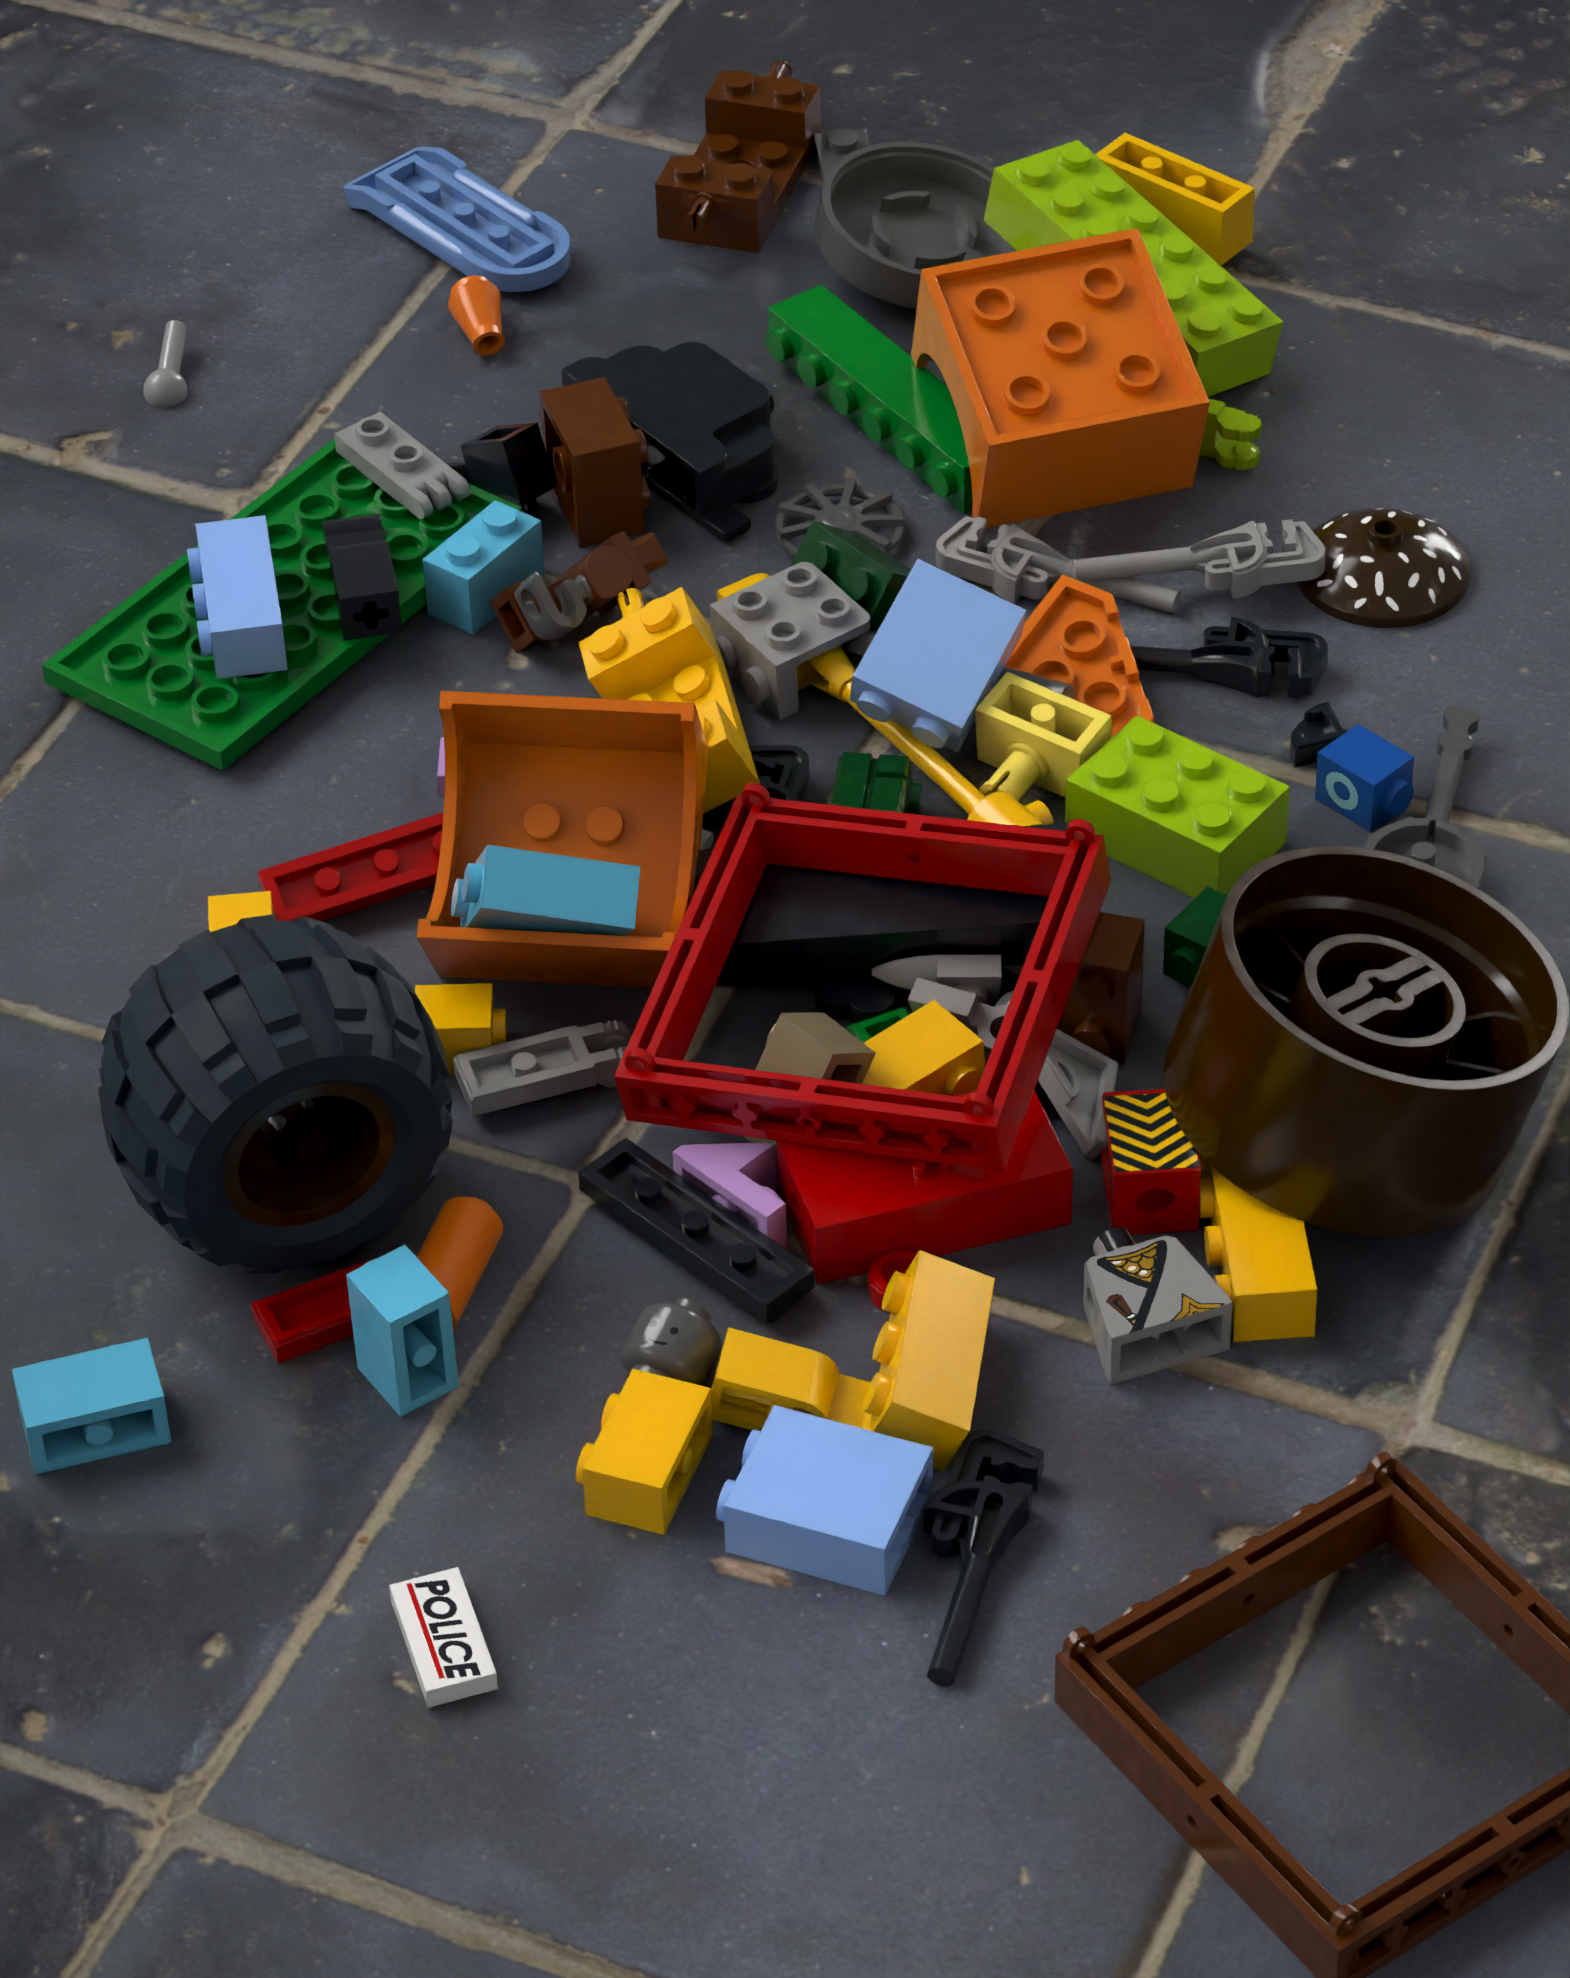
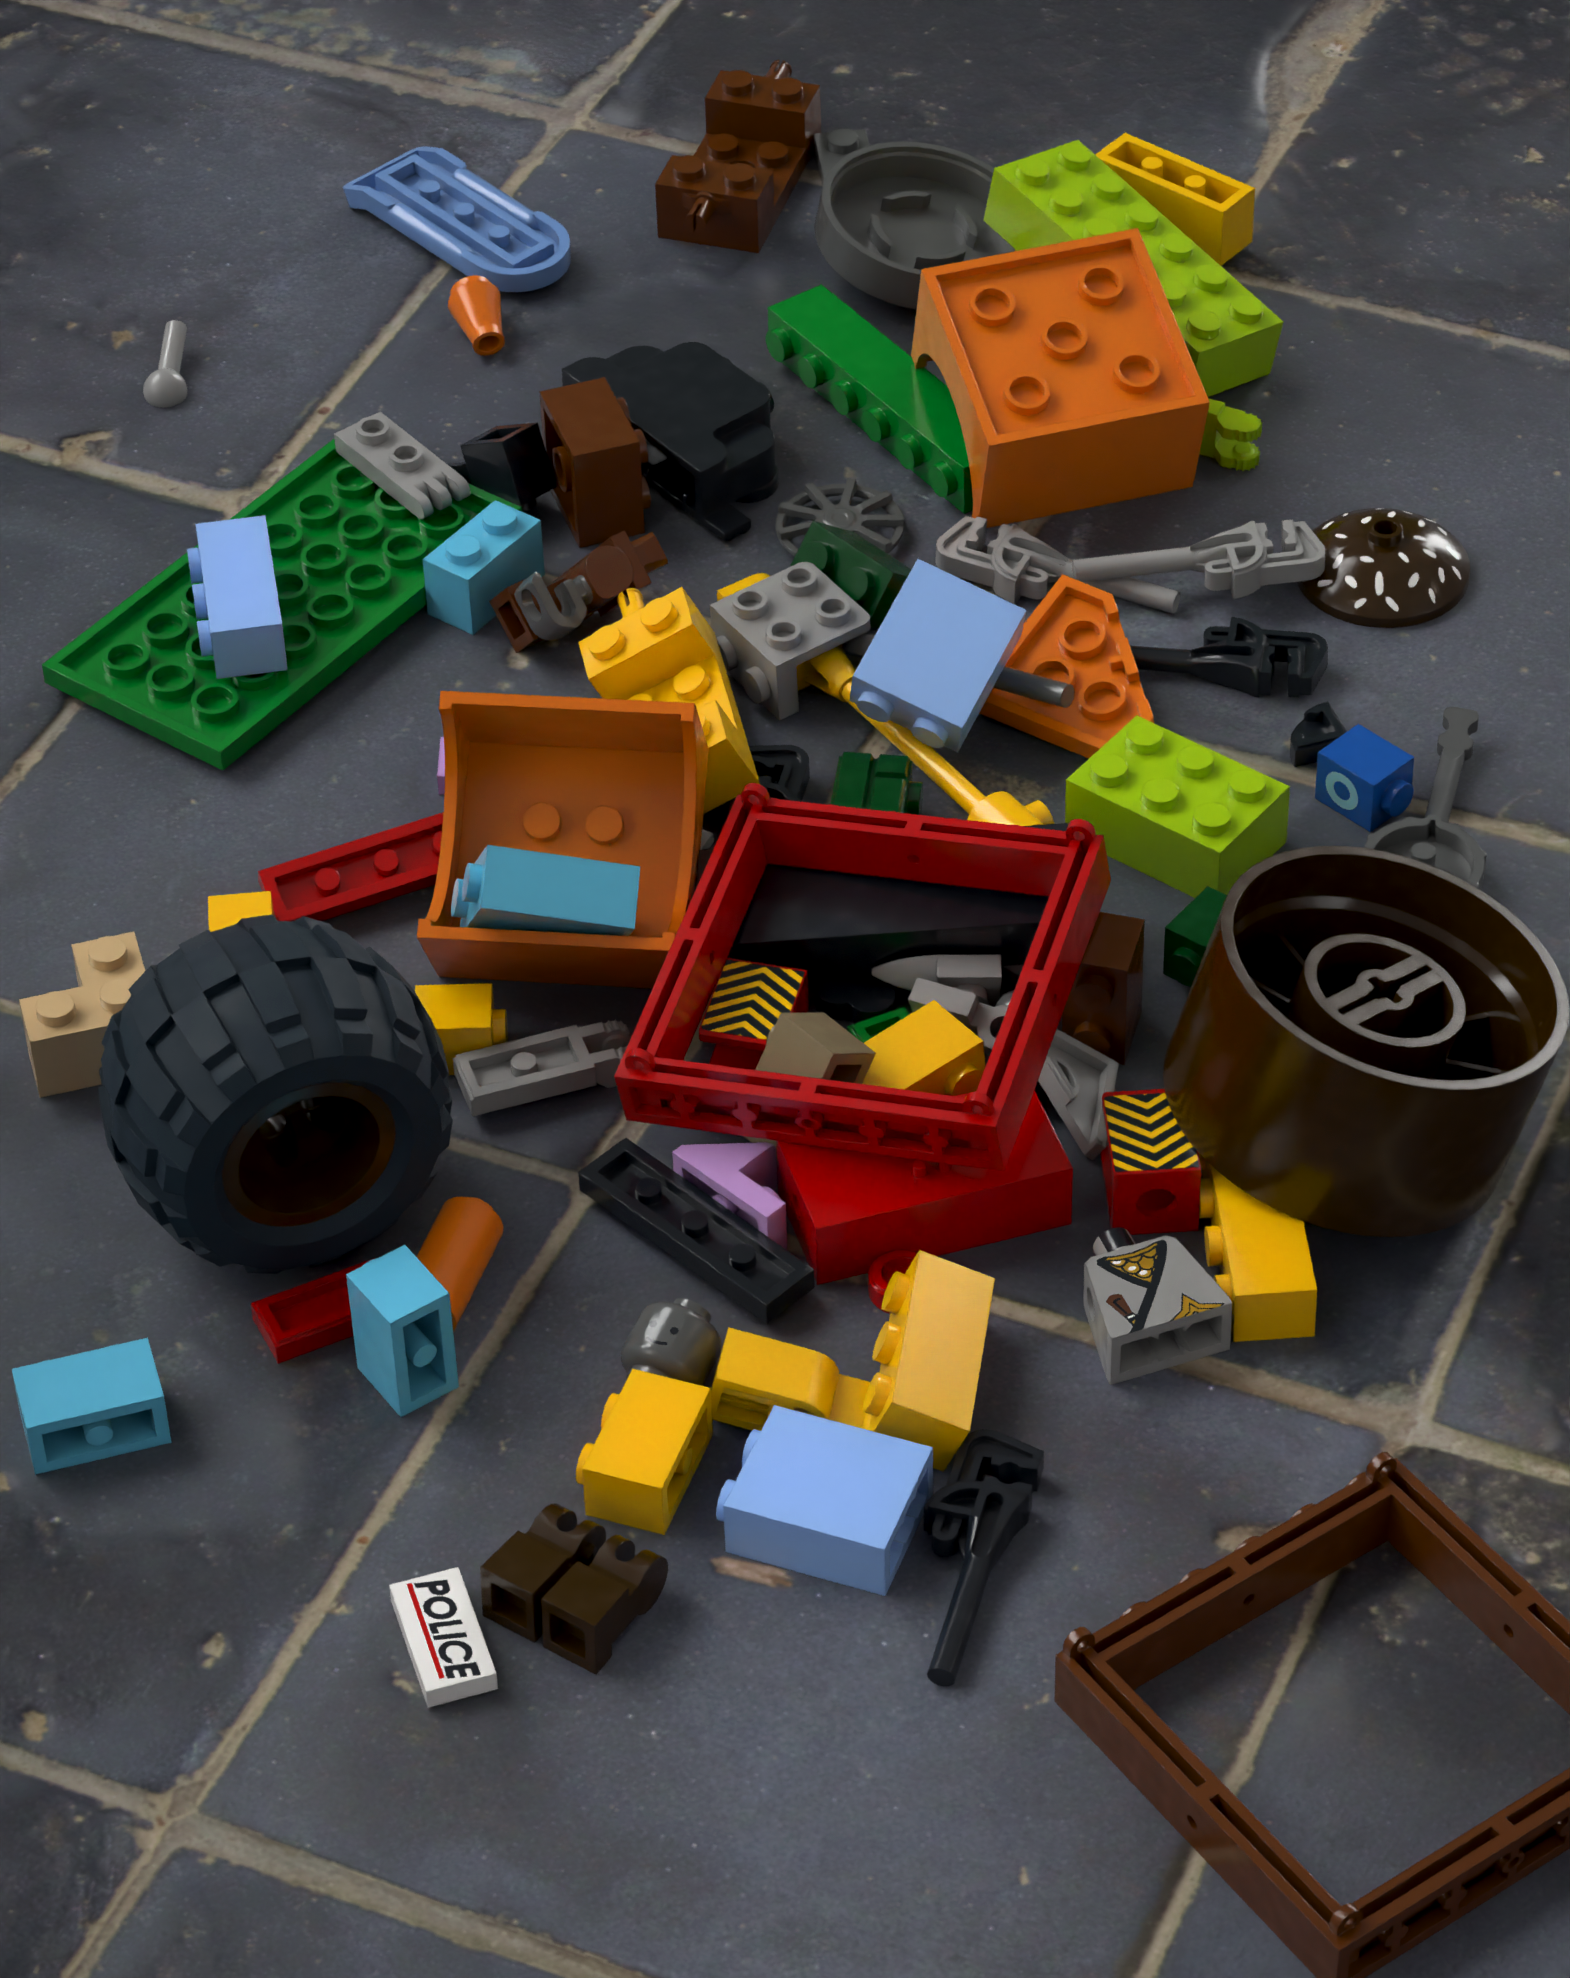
black piece [322,513,402,640] -> none
light yellow brick [975,671,1112,801] -> none
none -> tan brick [19,932,145,1098]
none -> dark brown legs [480,1503,668,1675]
none -> piece [699,958,808,1070]

